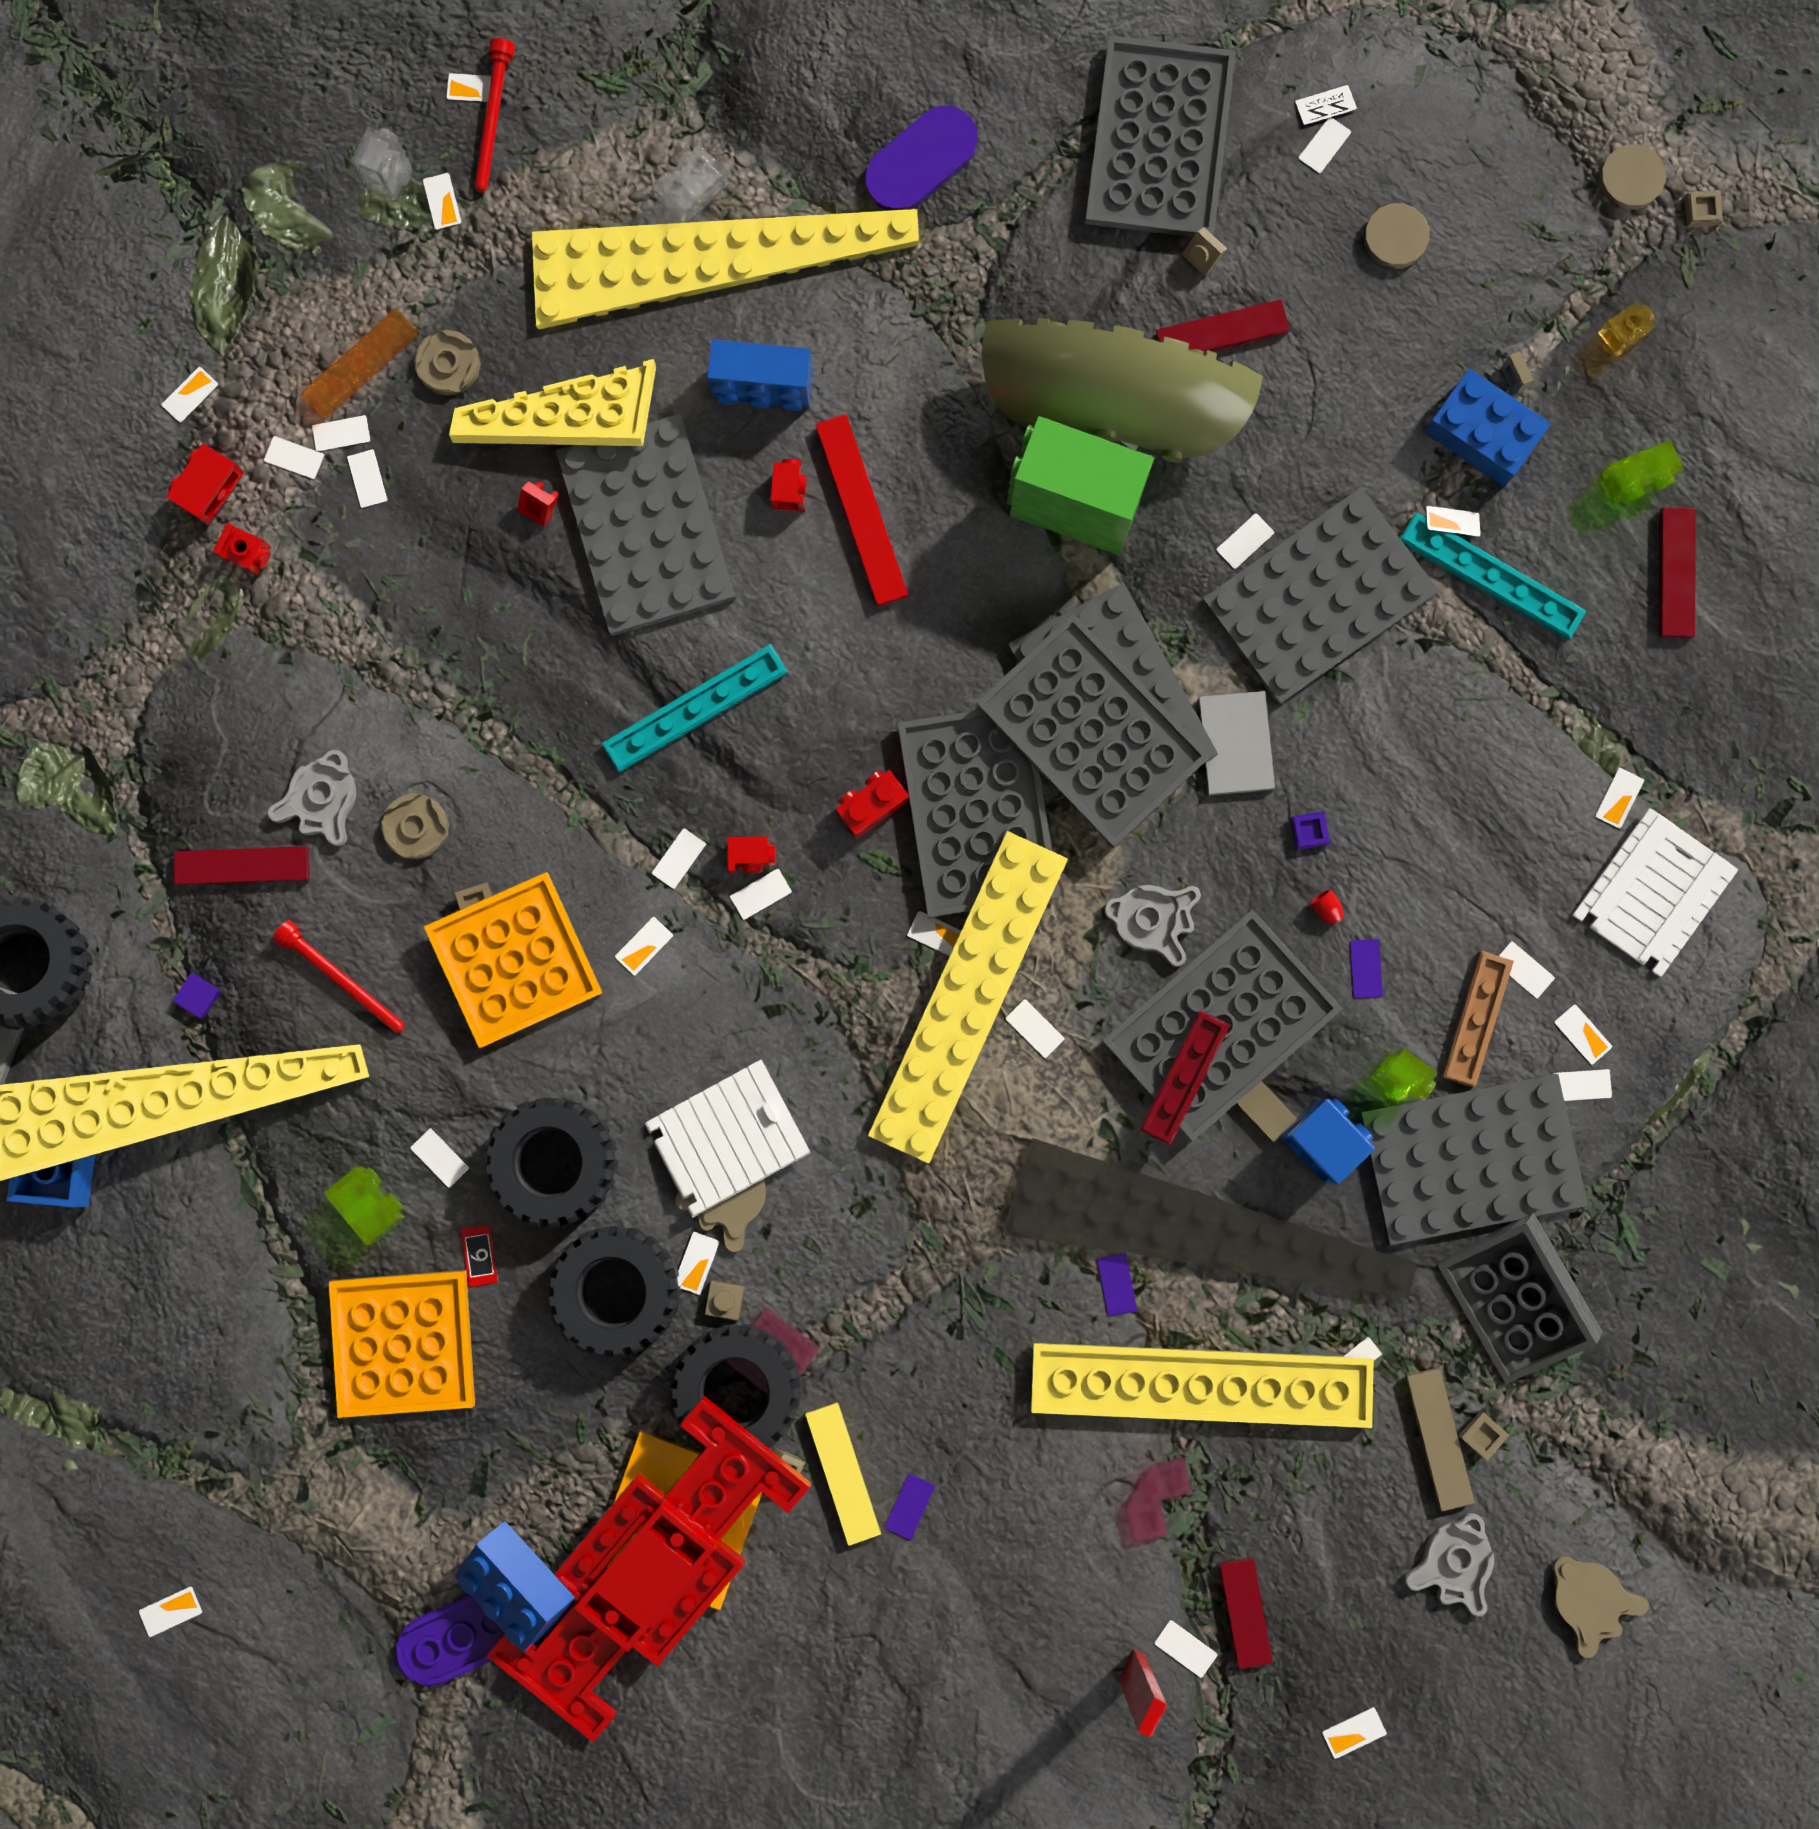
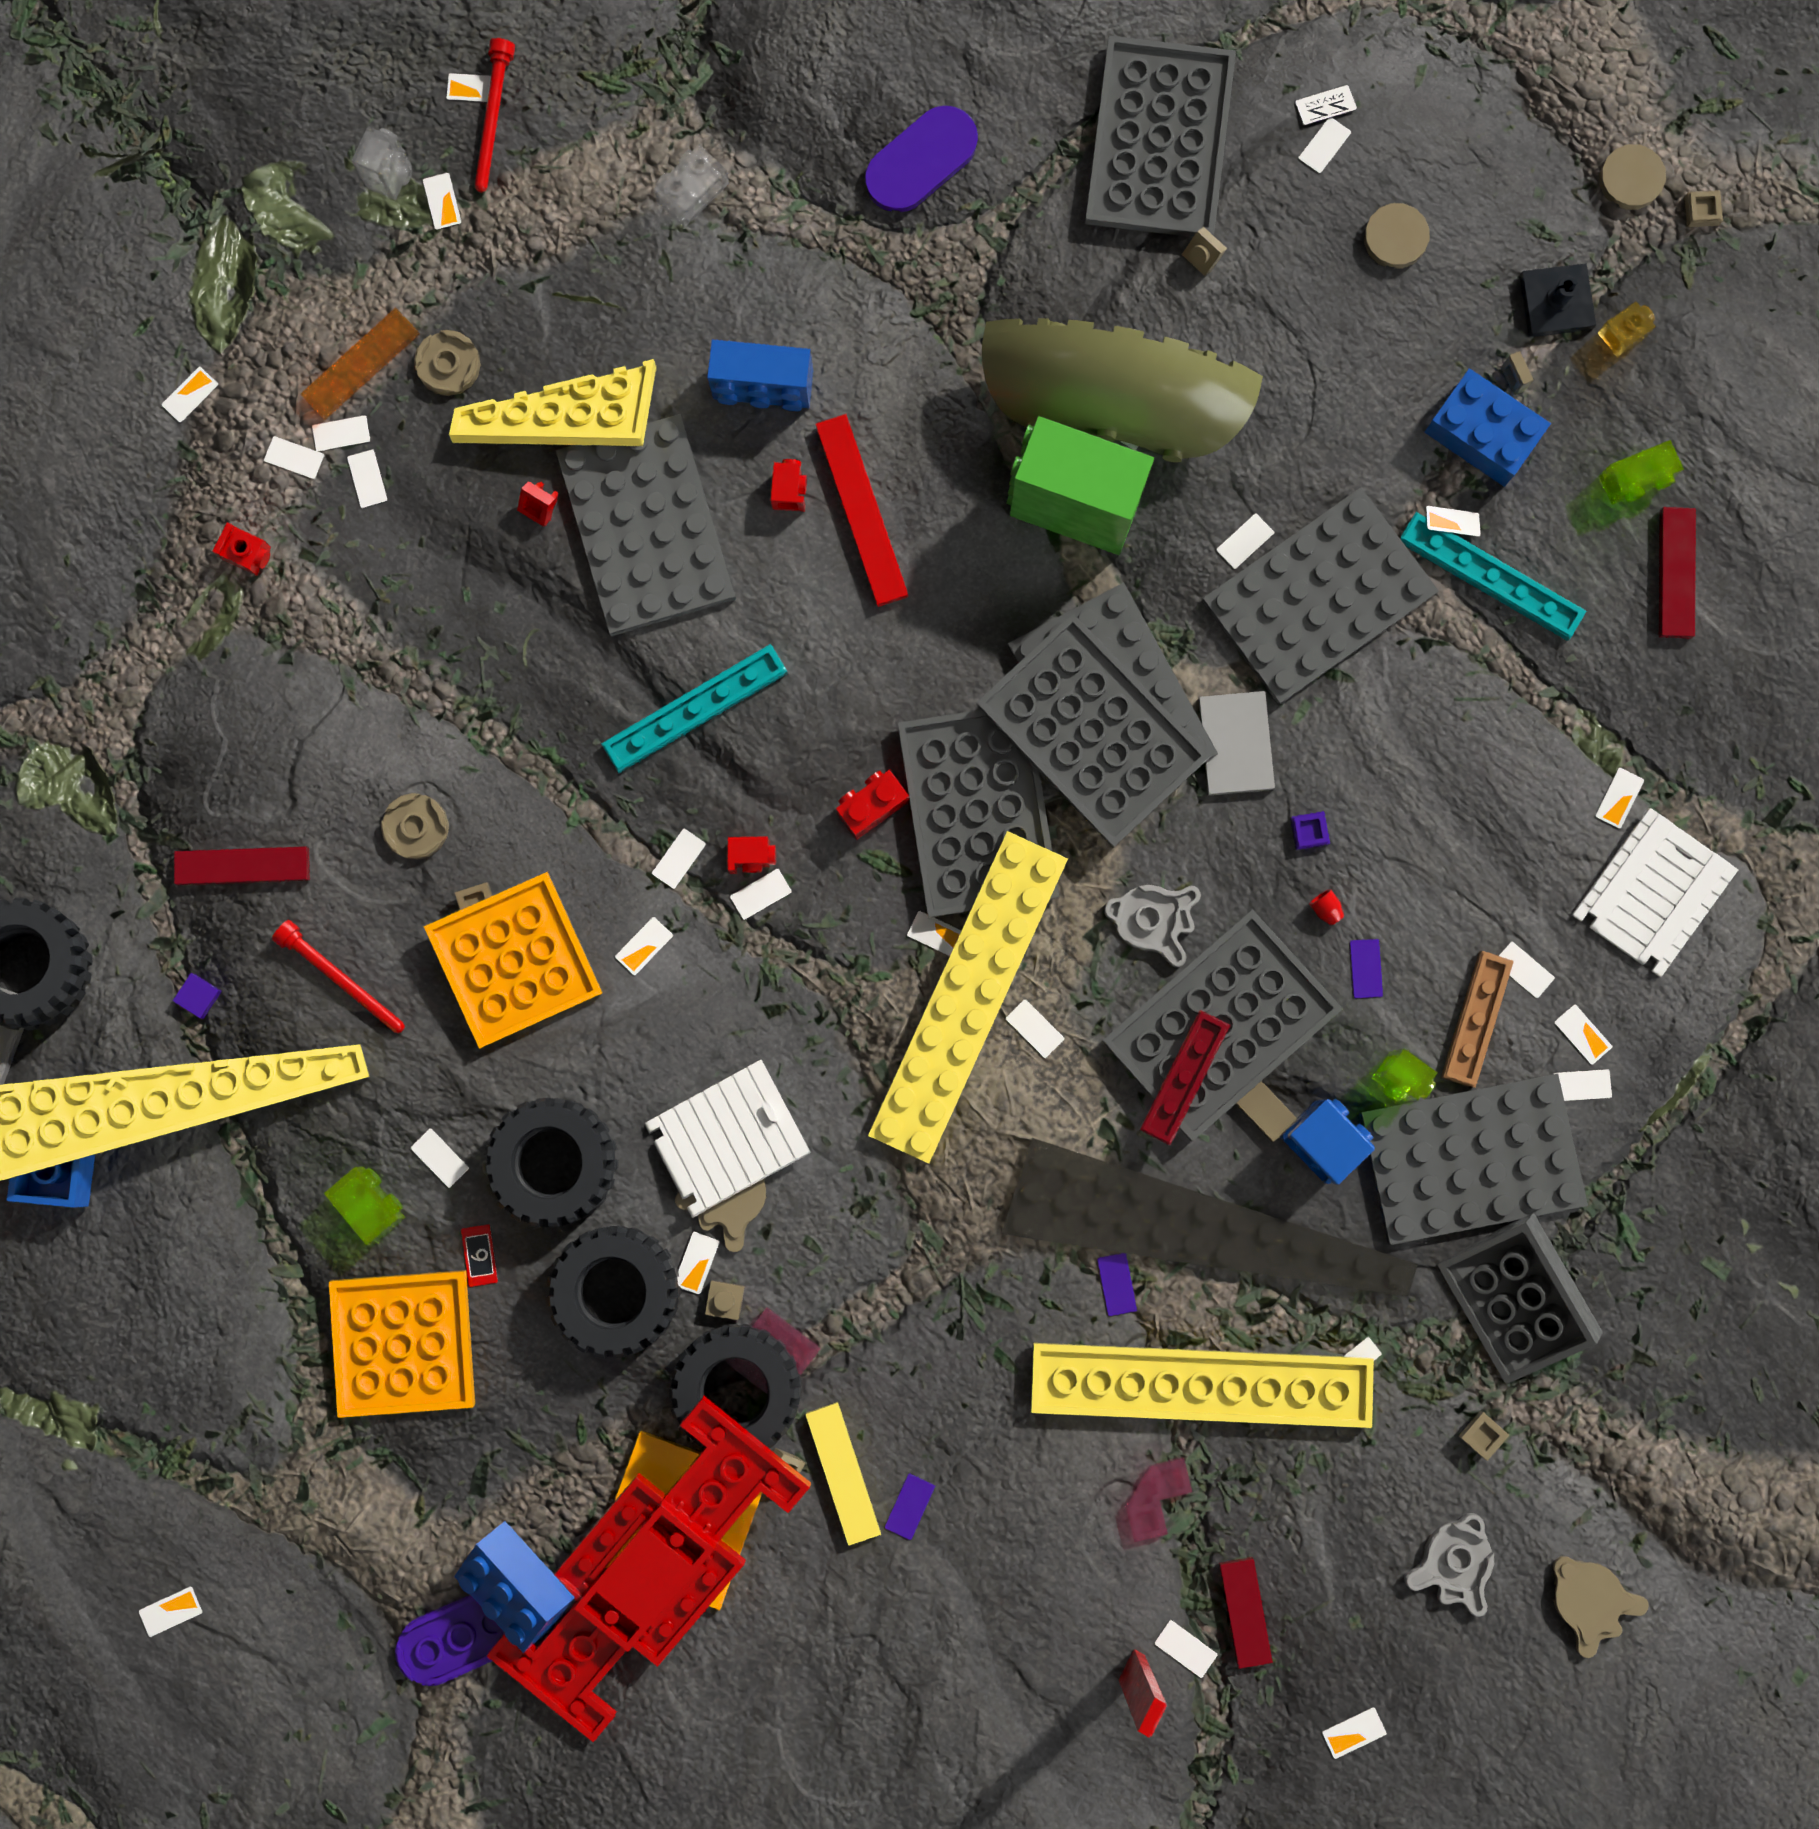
red brick [166,443,244,526] -> none
light grey tile [267,750,356,846] -> none
light yellow wing [532,209,919,330] -> none
dark red tile [1155,299,1290,352] -> none
dark tan tile [1405,1367,1475,1511] -> none
none -> black tile [1520,263,1596,338]

